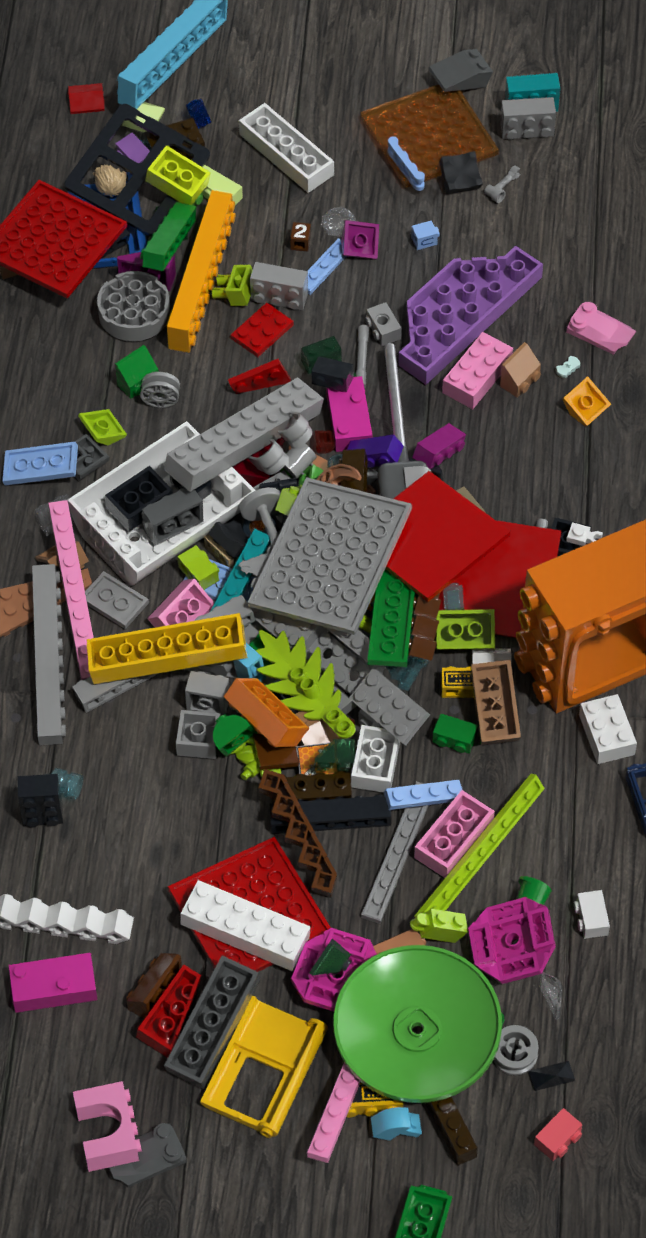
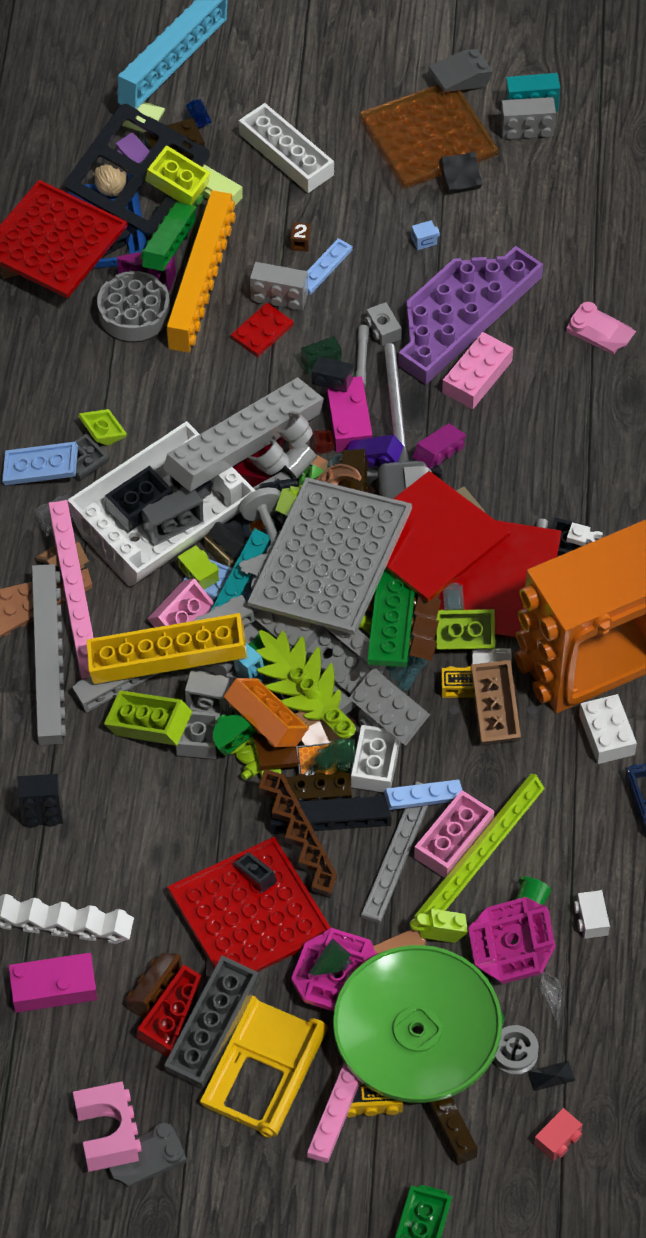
clear light blue wheel [52,767,84,800] -> none
red slope [68,83,105,114] -> none
light grey plate [85,571,149,629] -> none
green slope [115,345,159,399] -> none
light grey wheel [140,372,180,408] -> none
white brick [181,880,310,971] -> none
lime brick [212,265,253,306] -> none
red wing [228,359,291,394] -> none
clear hair [322,207,357,239] -> none
magenta slope [341,220,379,260] -> none
medium azure brick [371,1107,422,1141] -> none
light blue plate [388,137,425,191] -> none
green brick [433,714,478,754] -> none
light grey brick [484,165,521,203] -> none
medium nougat slope [500,342,541,398] -> none
light aqua piece [556,356,580,378] -> none
light orange slope [562,377,611,427] -> none
none -> lime brick [104,690,193,746]
none -> black slope [234,852,277,893]

